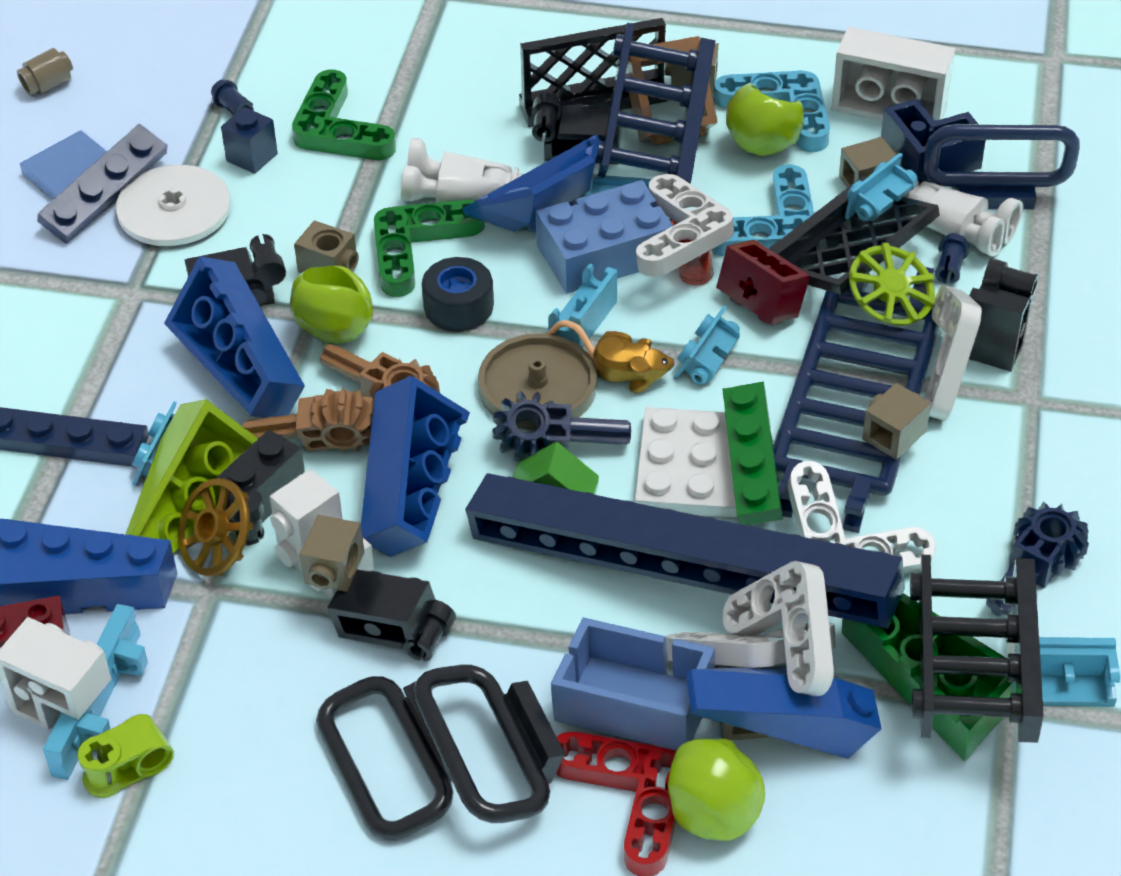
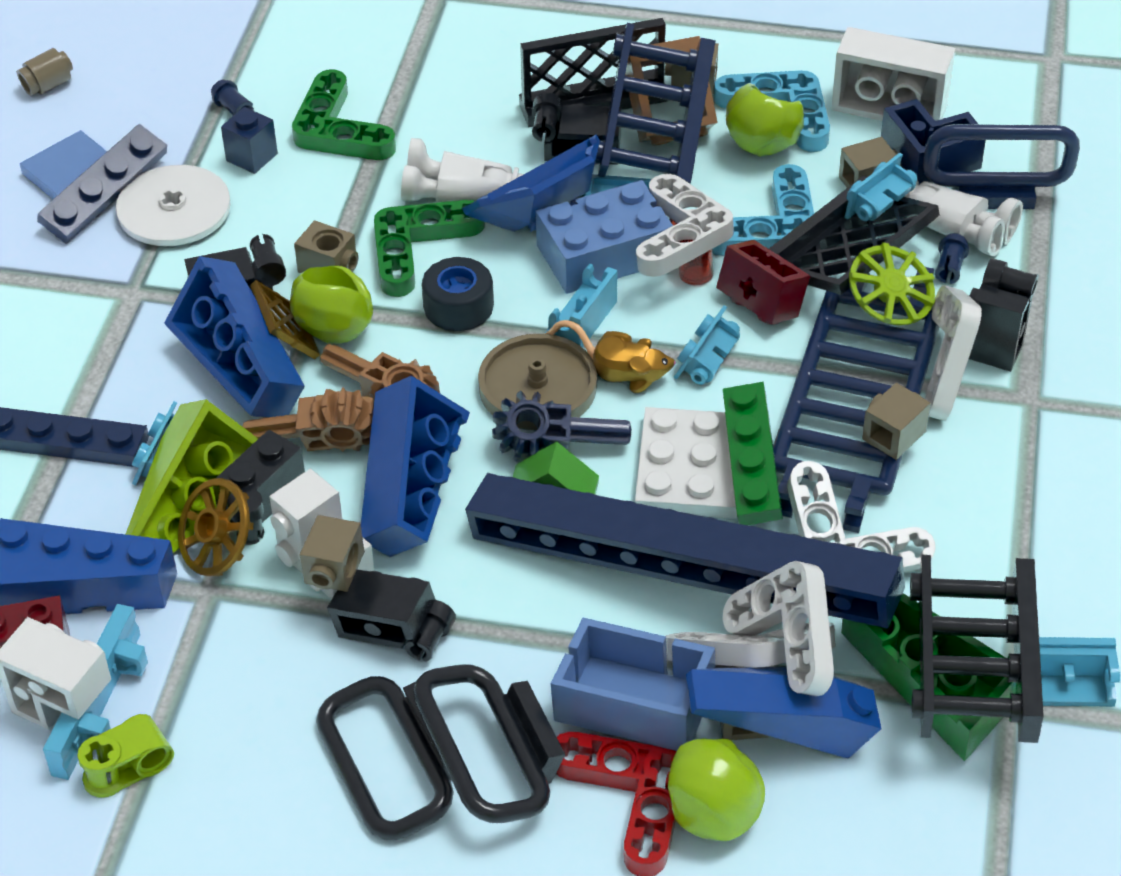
dark blue gear [986,501,1089,616] -> none
none -> pearl gold window [251,280,320,360]

